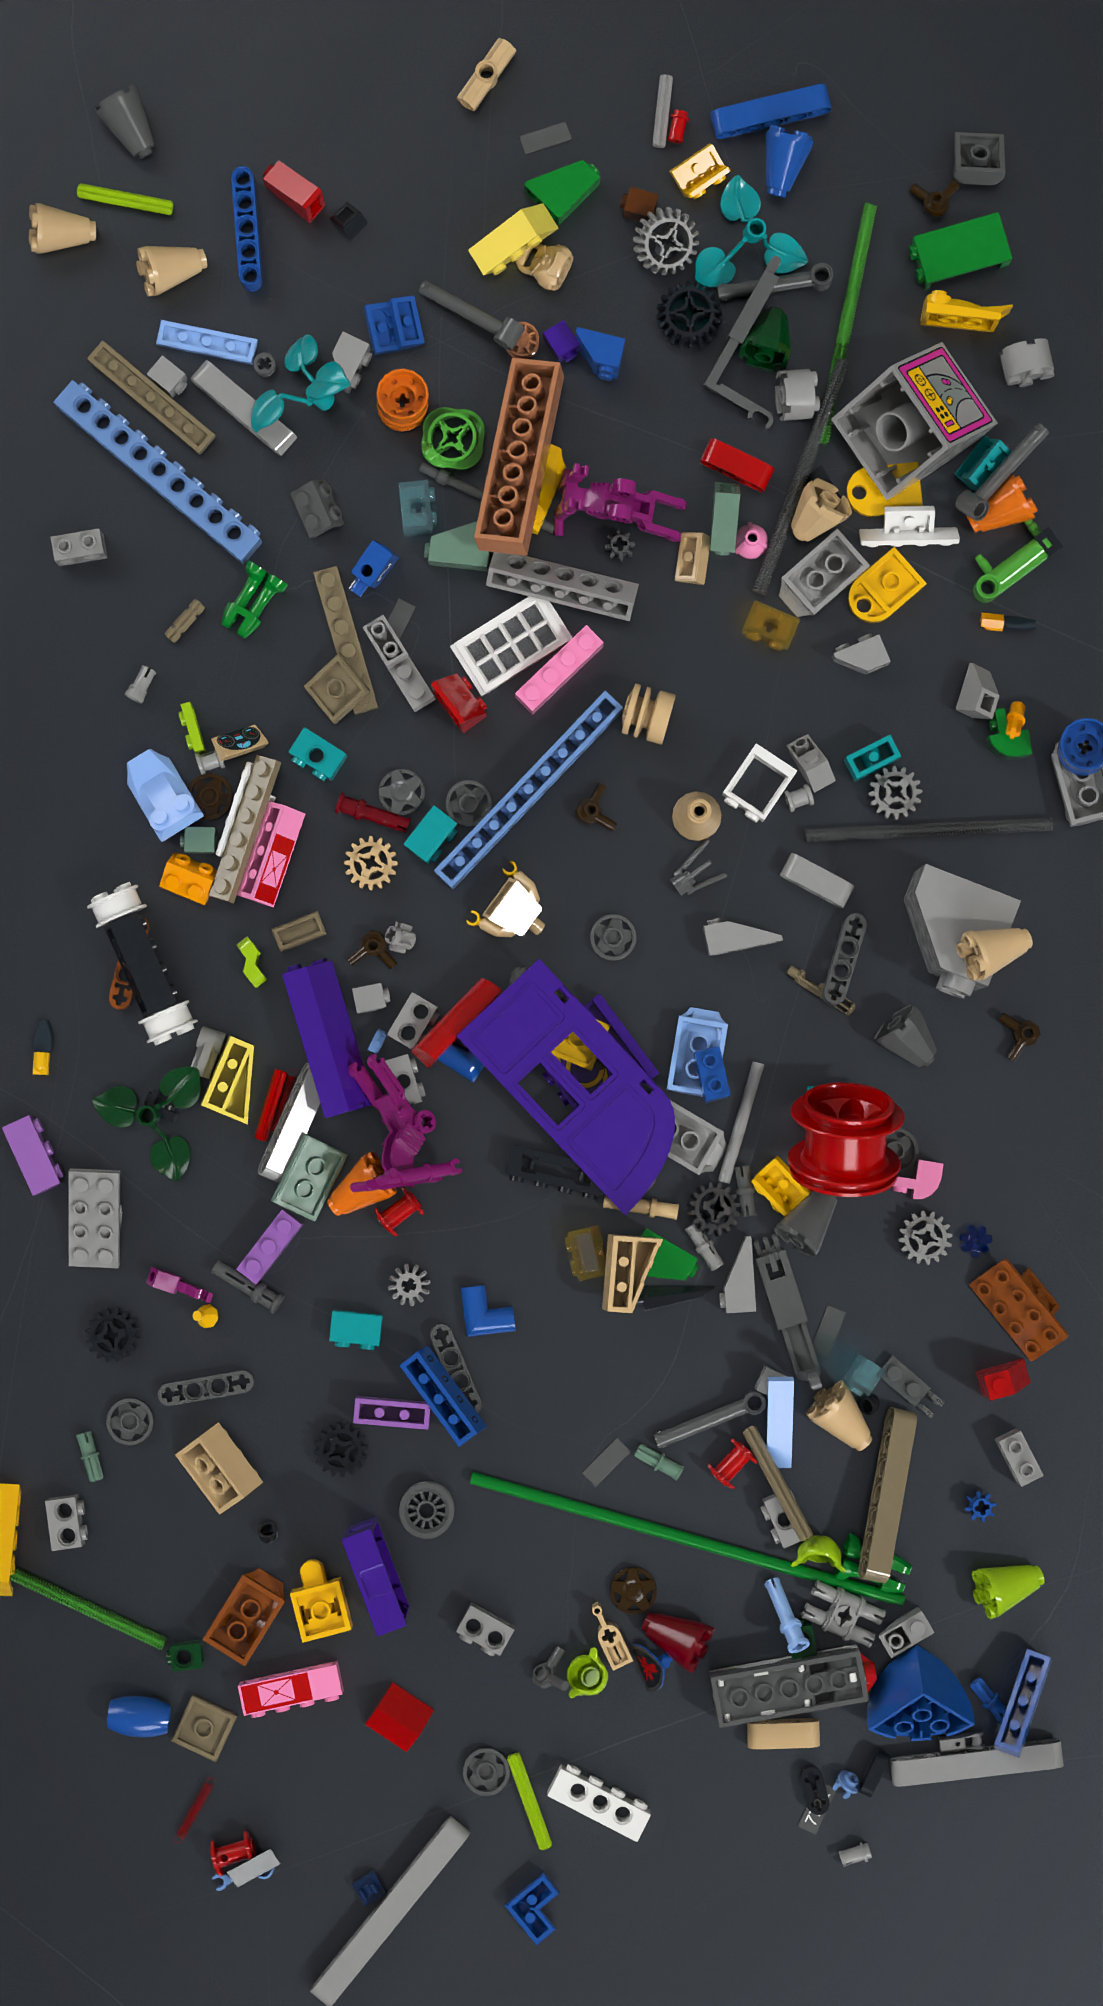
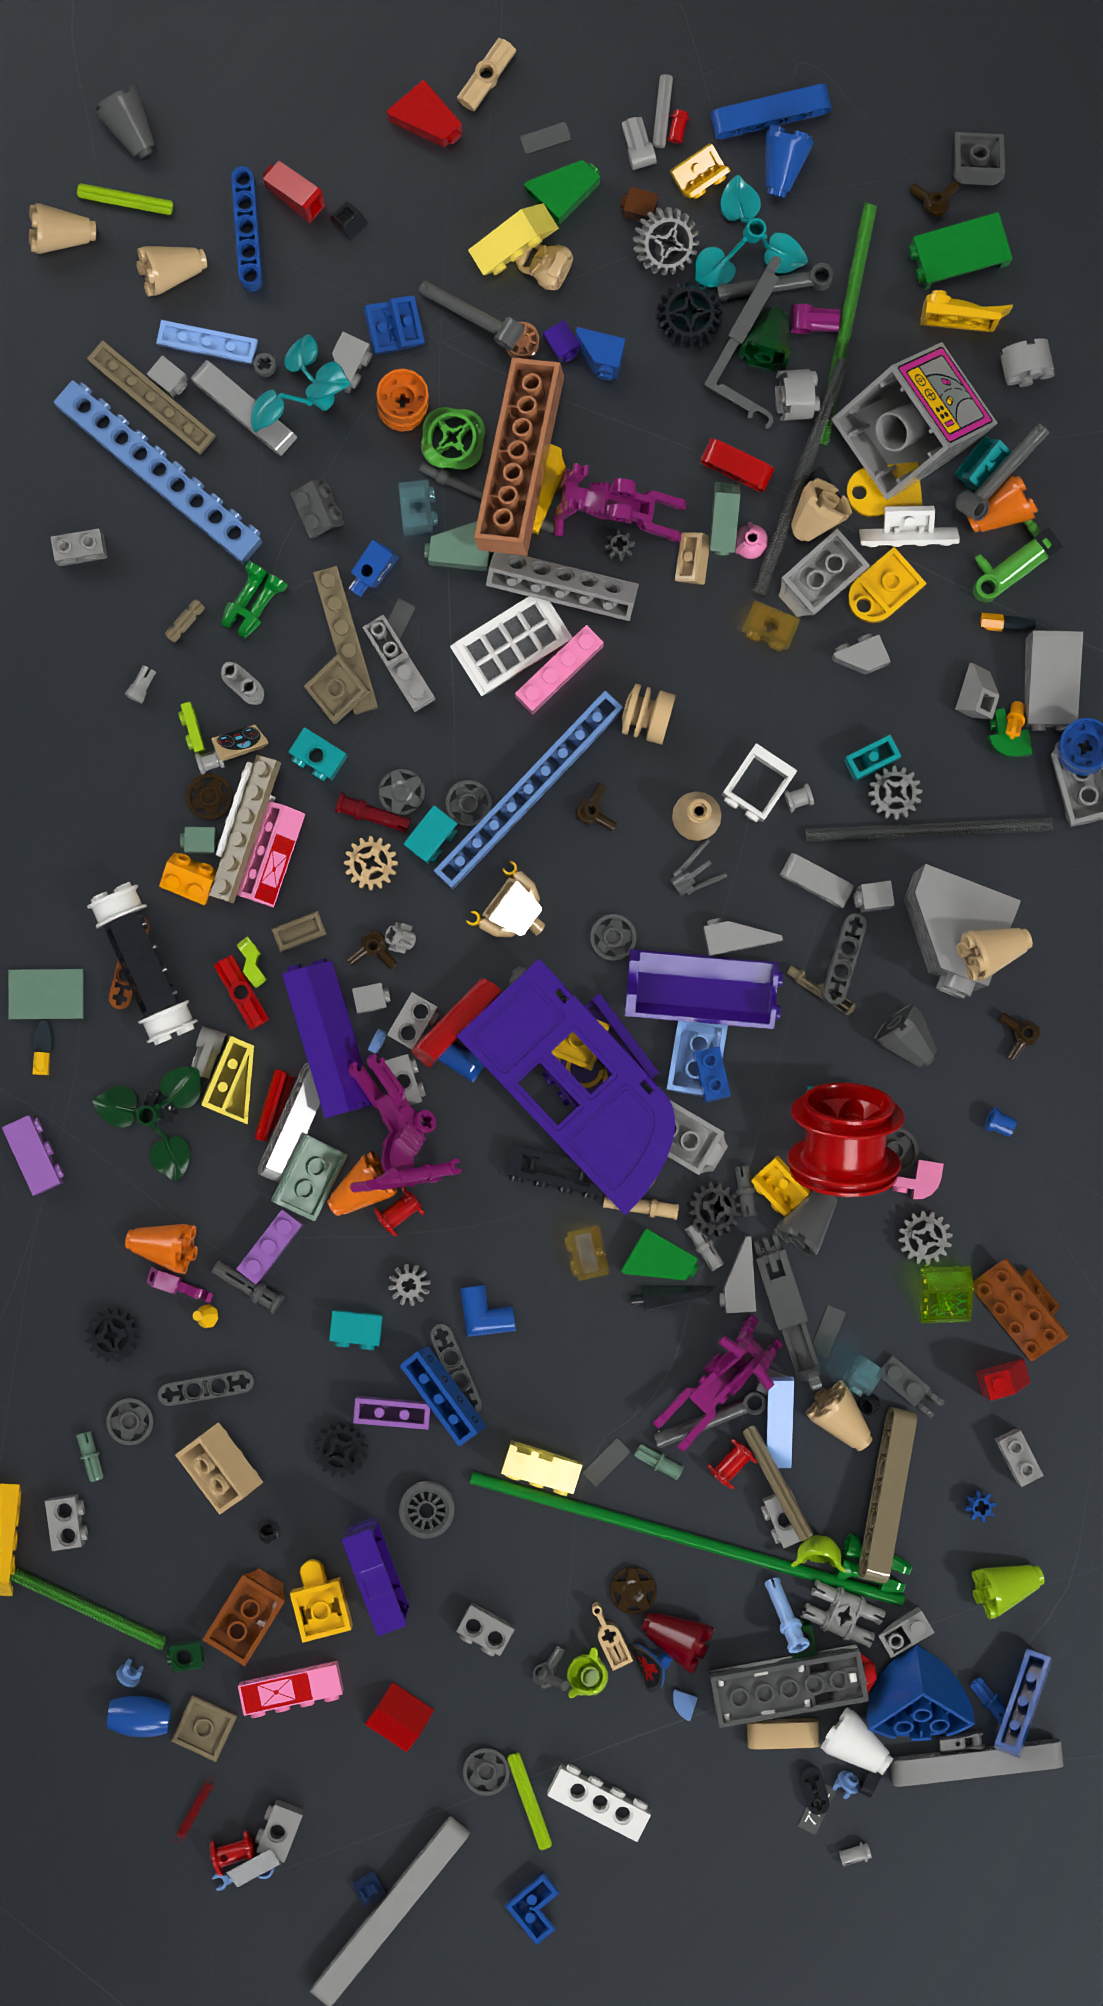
light grey plate [69,1168,122,1268] -> none
light blue slope [126,749,204,842] -> none
red slope [431,673,488,734] -> none
tan wedge [602,1234,663,1313] -> none
light grey piece [718,1061,764,1184] -> none
light grey slope [786,734,836,793] -> none
clear blue plant [960,1225,993,1258] -> none
none -> sand green tile [8,969,84,1020]
none -> medium blue plate [116,1659,144,1687]
none -> orange cone [125,1224,198,1274]
none -> red piece [214,955,270,1030]
none -> light grey pin [221,662,264,705]
none -> light grey brick [254,1799,305,1863]
none -> red slope [386,80,463,147]
none -> light yellow wedge [501,1440,582,1496]
none -> light grey piece [621,117,657,170]
none -> dark purple panel [625,949,783,1029]
none -> magenta piece [653,1314,784,1452]
none -> medium blue tile [673,1688,698,1721]
none -> magenta piece [790,304,840,334]
none -> white cone [820,1707,894,1775]
none -> light grey brick [853,880,895,913]
none -> clear neon green slope [919,1266,974,1323]
none -> blue bush [984,1107,1017,1137]
none -> light grey slope [1024,631,1083,732]

